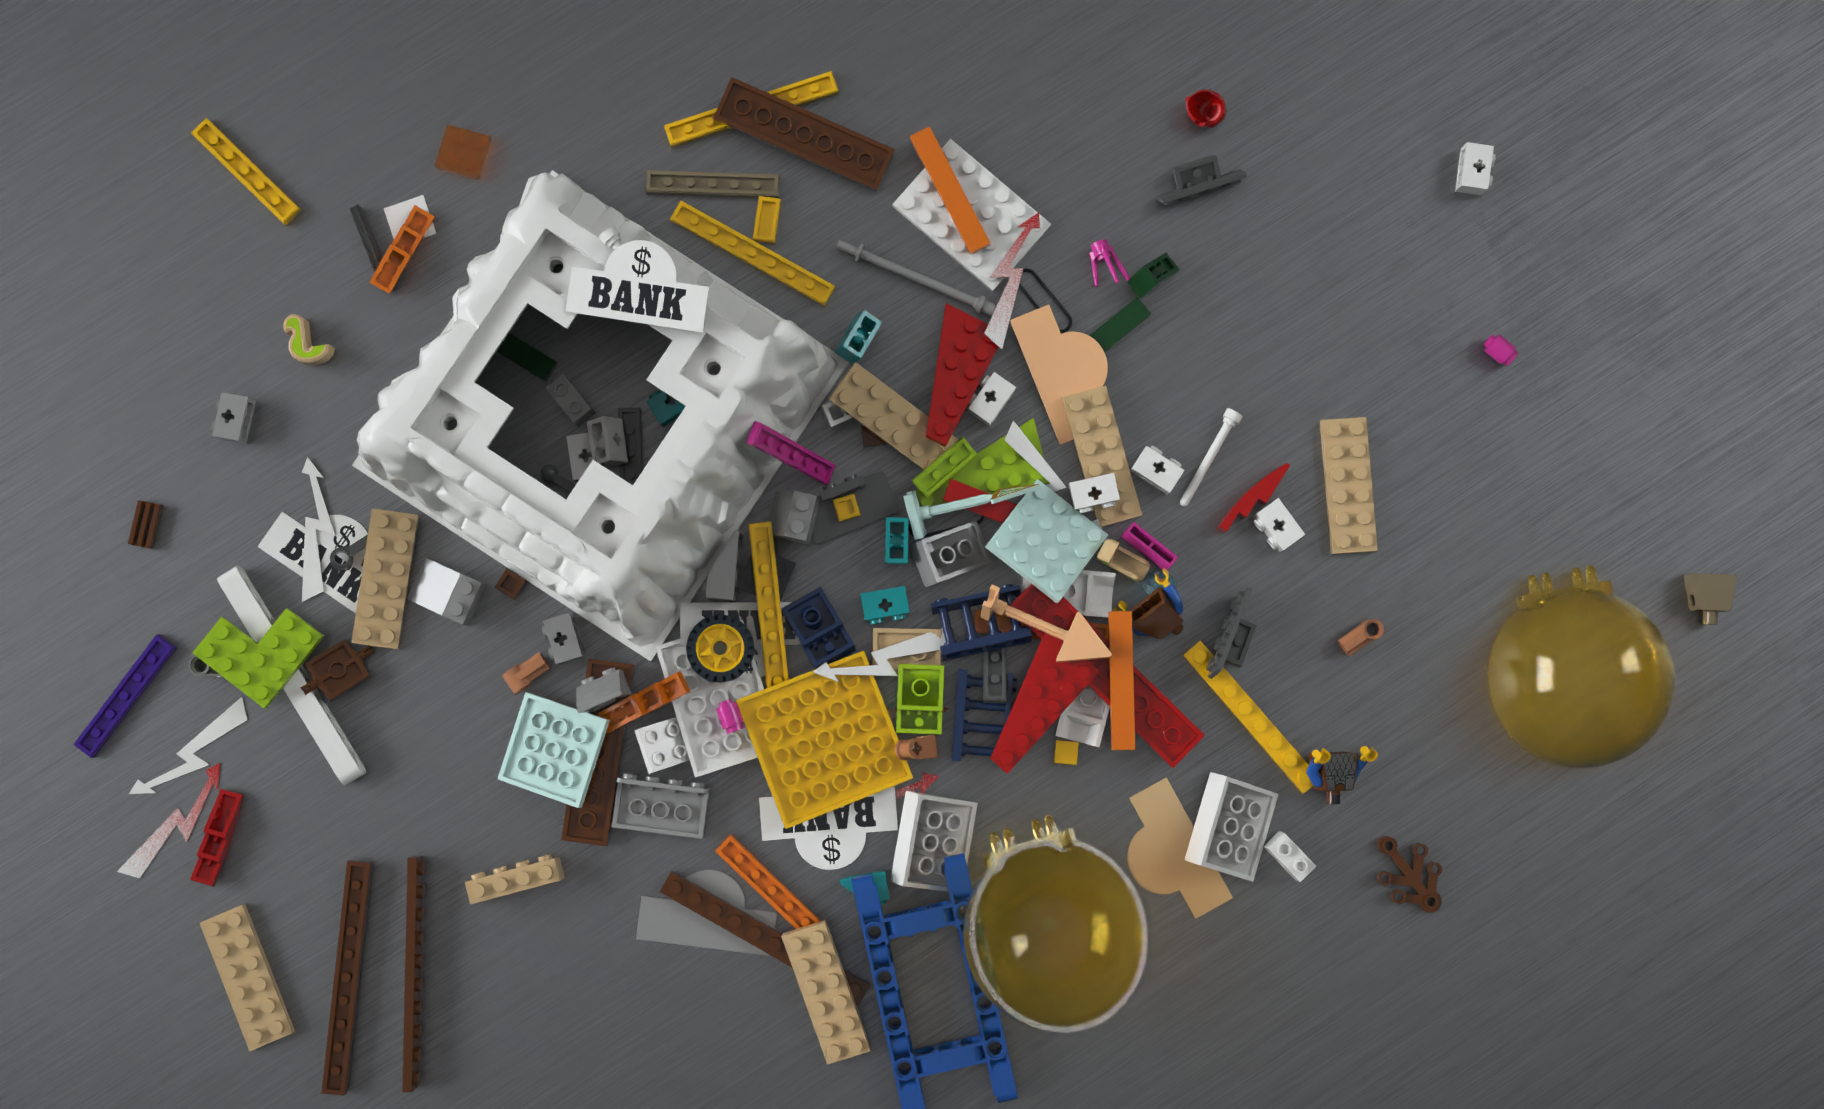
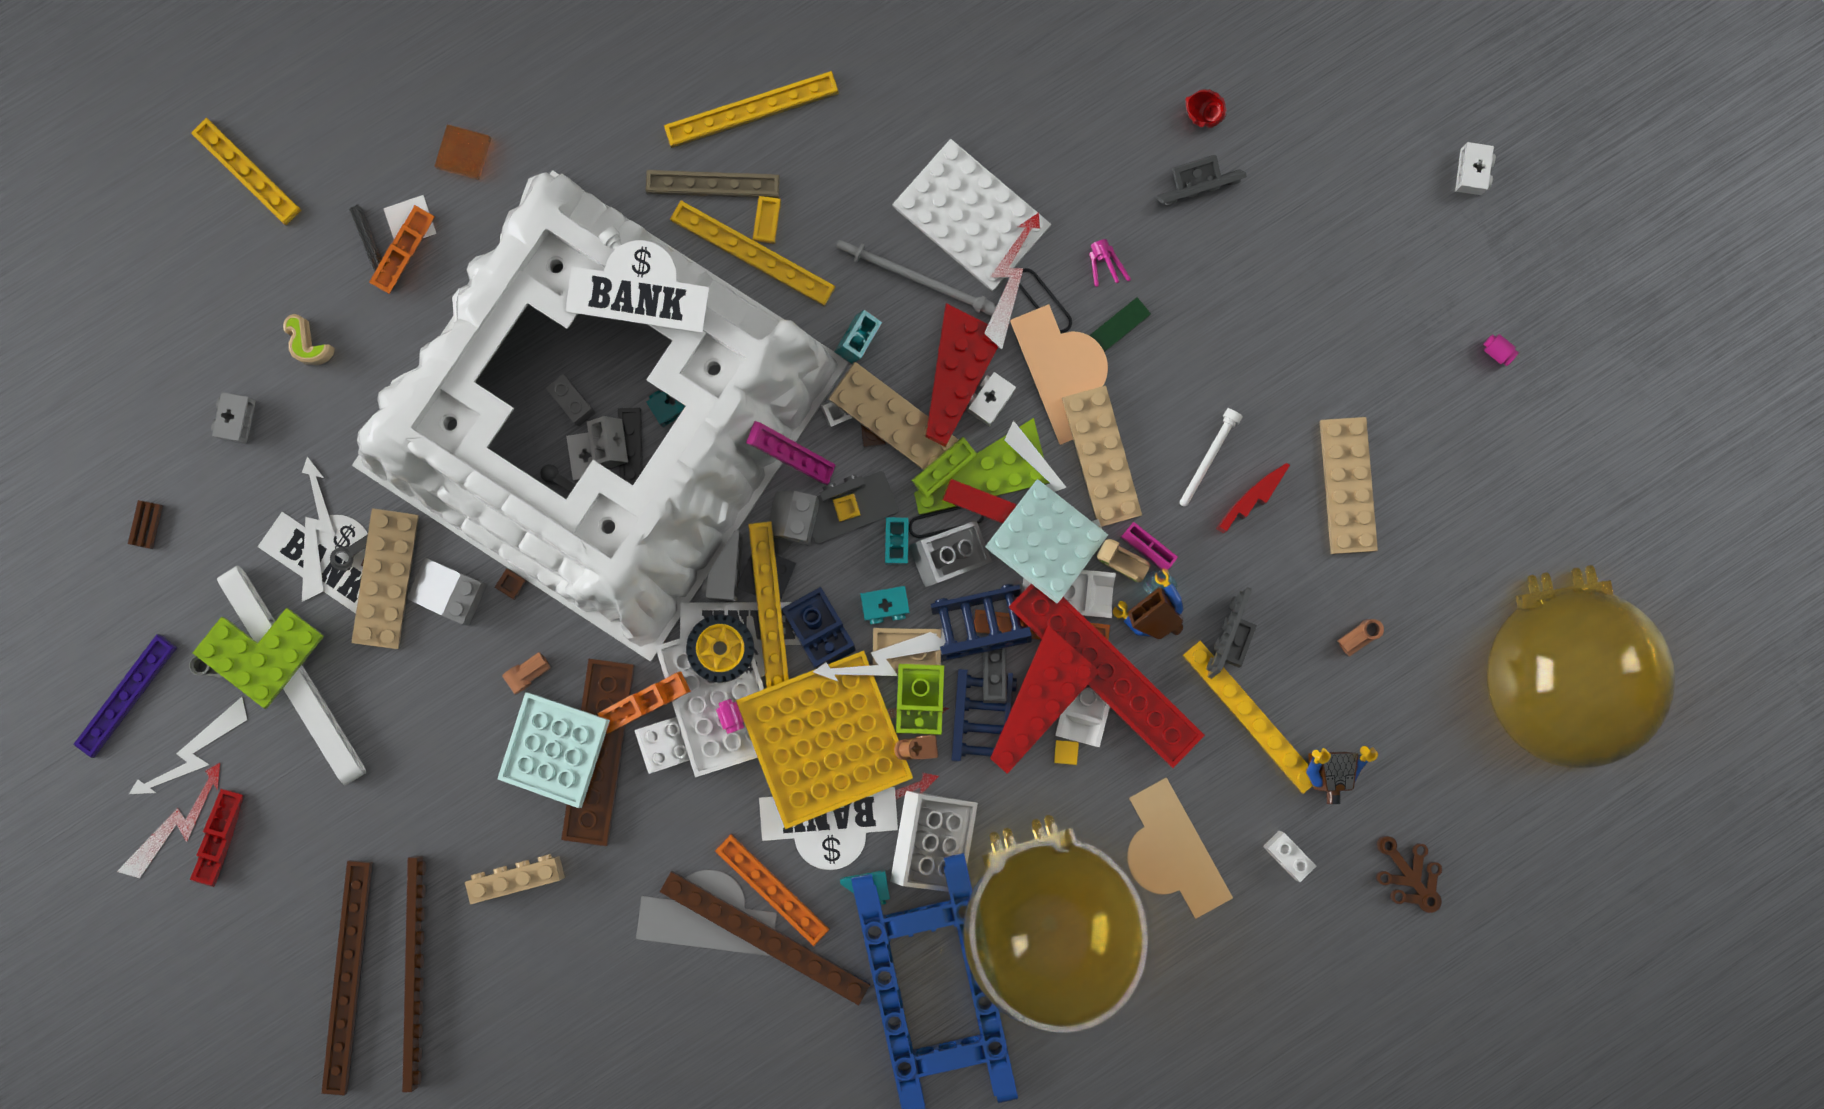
tan plate [200,904,295,1052] -> none
reddish brown plate [300,639,374,702] -> none
dark green tile [496,333,558,382] -> none
light grey brick [542,613,586,665] -> none
light grey slope [576,667,632,713] -> none
light grey bracket [612,773,710,839] -> none
reddish brown plate [713,77,895,191] -> none
tan plate [781,920,871,1065] -> none
light aqua piece [903,484,1041,540] -> none
orange tile [910,126,991,255] -> none
light nougat piece [980,585,1112,662] -> none
white brick [1069,473,1120,513] -> none
orange tile [1108,611,1135,750] -> none
dark green arch [1127,253,1180,299] -> none
white brick [1130,446,1184,495] -> none
white slope [1184,772,1279,882] -> none
white brick [1253,498,1306,552] -> none
dark tan torso [1684,573,1737,625] -> none

